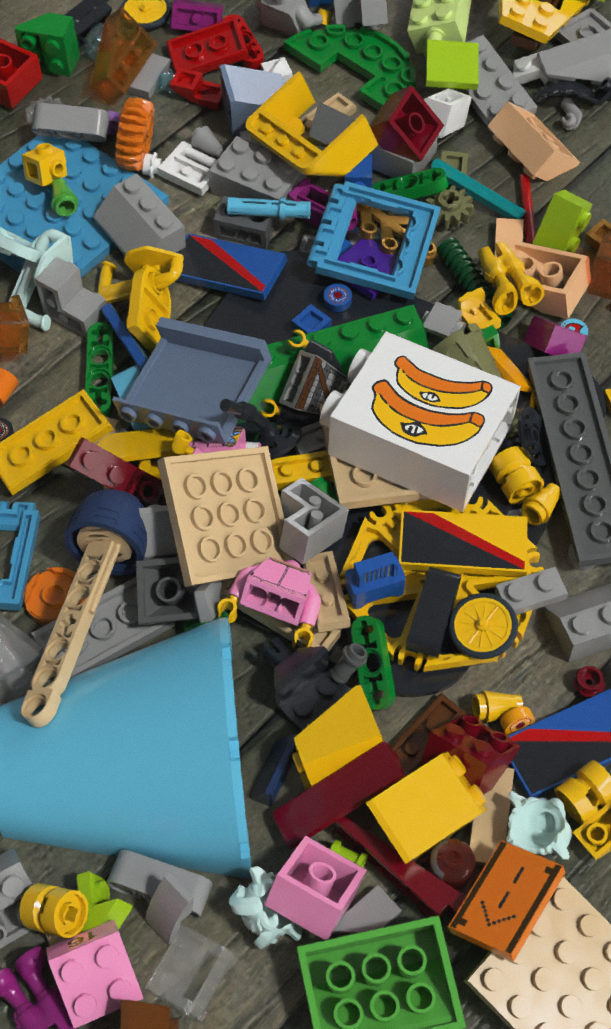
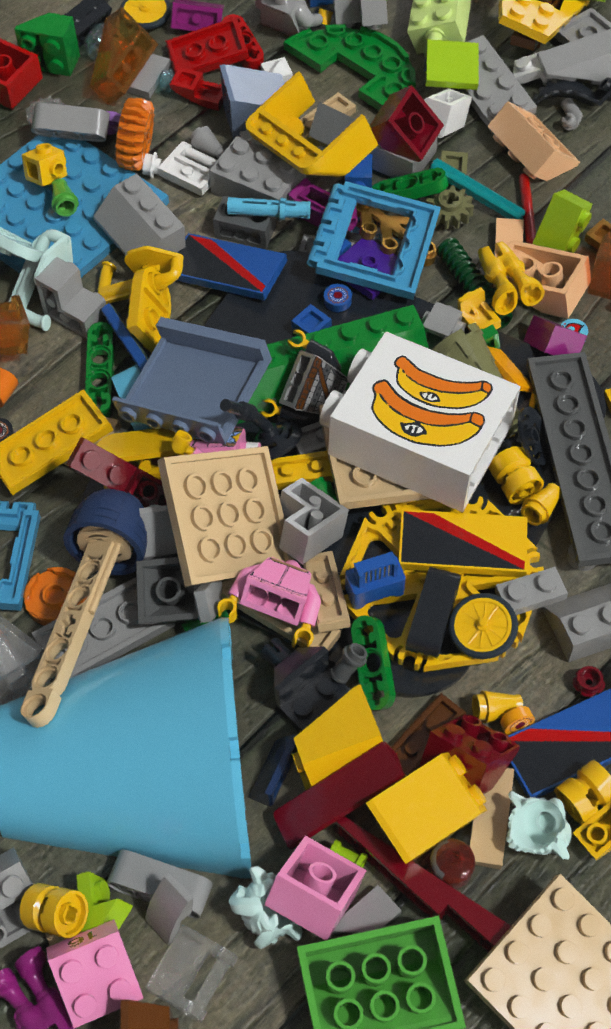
orange tile [448,840,566,962] -> none

